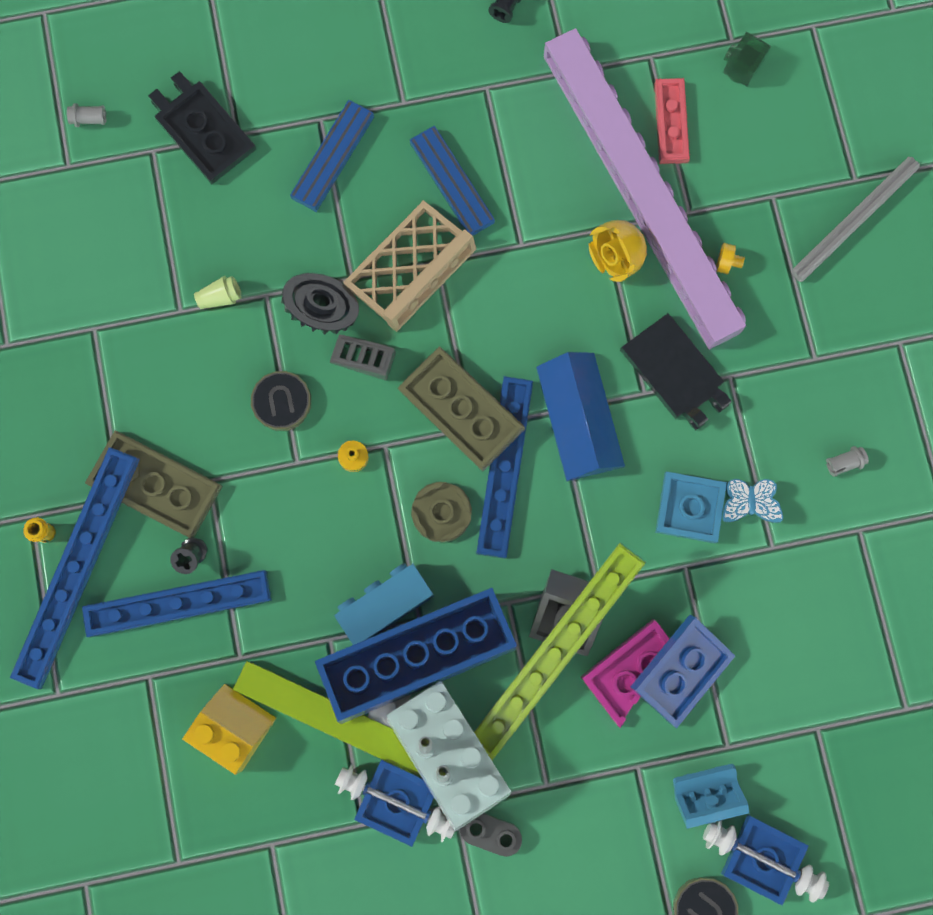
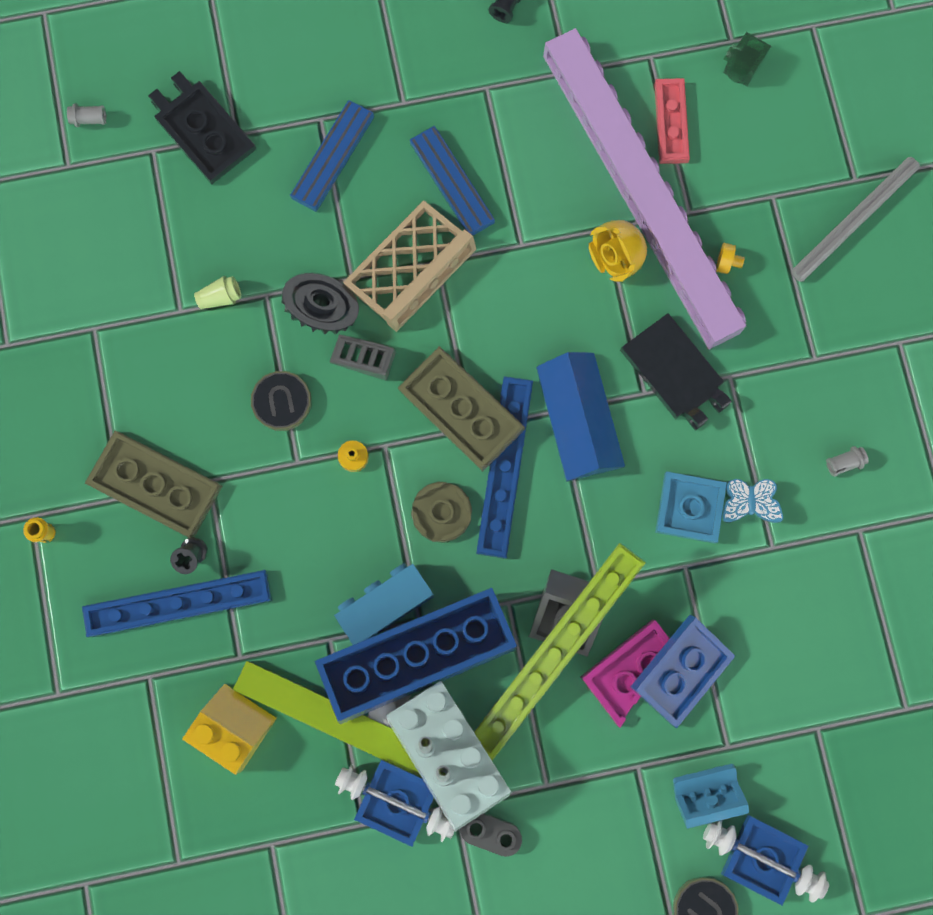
blue tile [10,447,140,689] -> none

